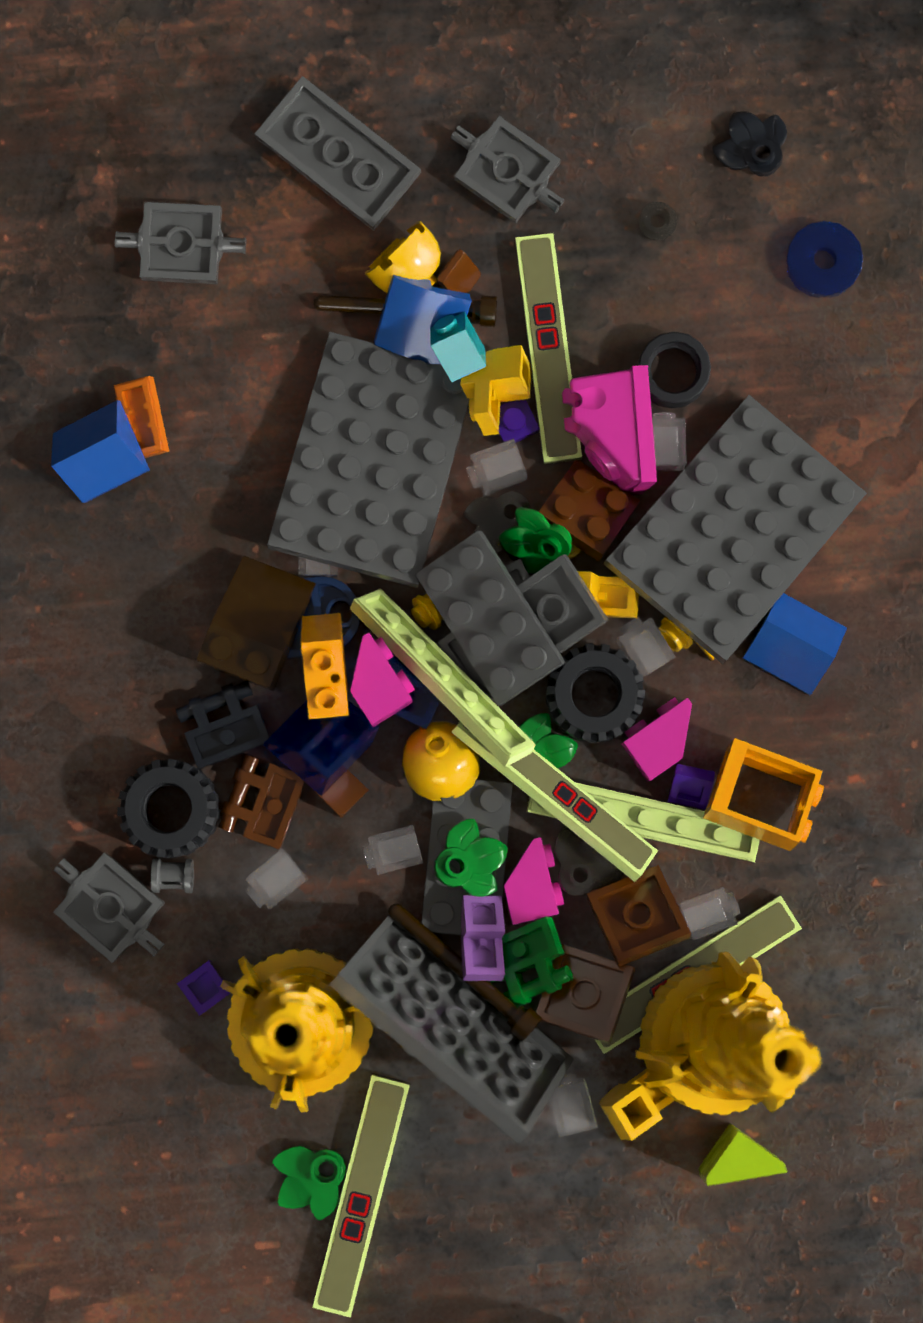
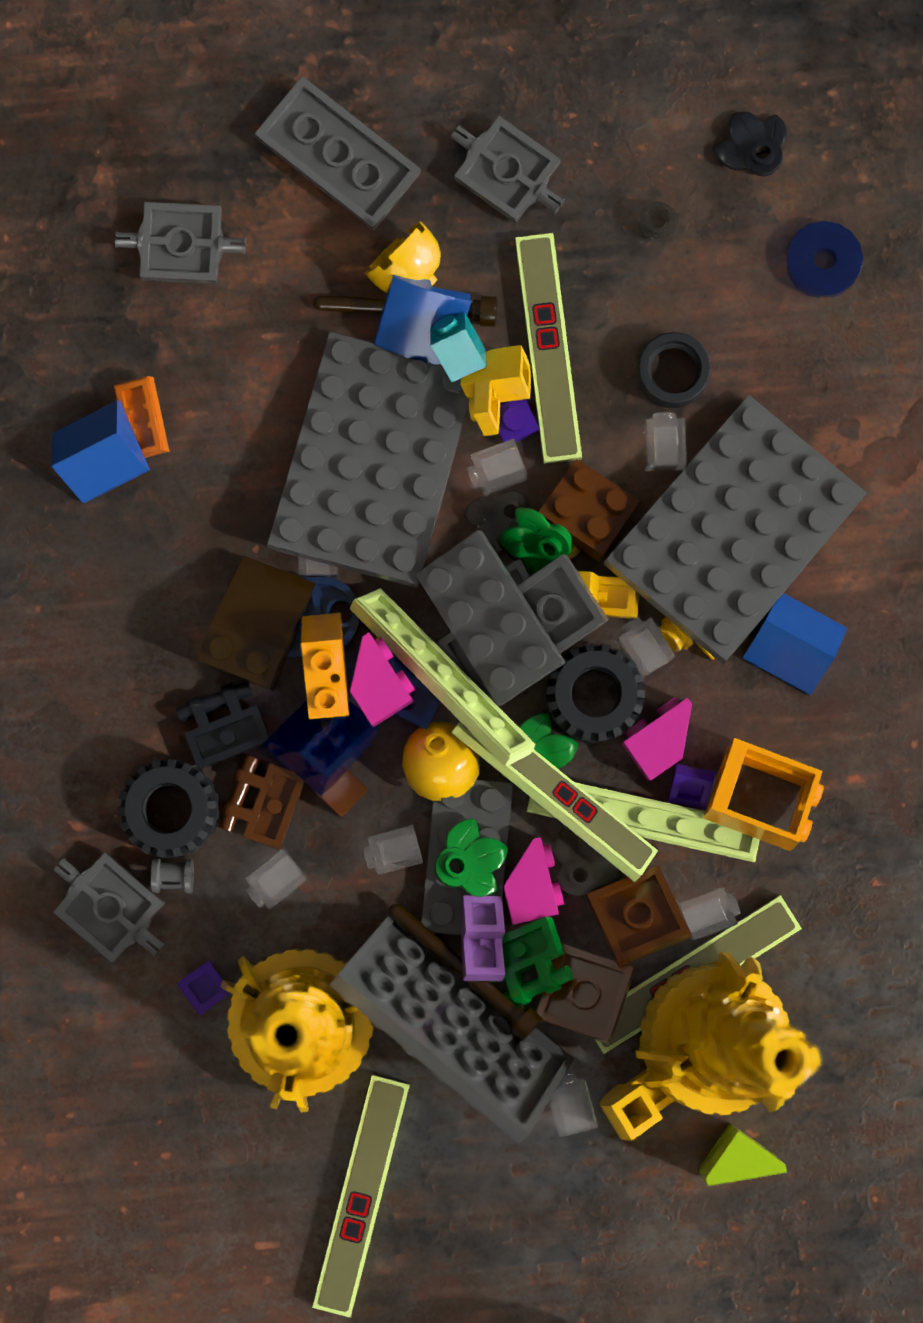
green plate [272,1146,346,1221] -> none
yellow plate [411,593,443,630] -> none
reddish brown slope [437,249,481,293] -> none
dark pink piece [562,365,657,495] -> none

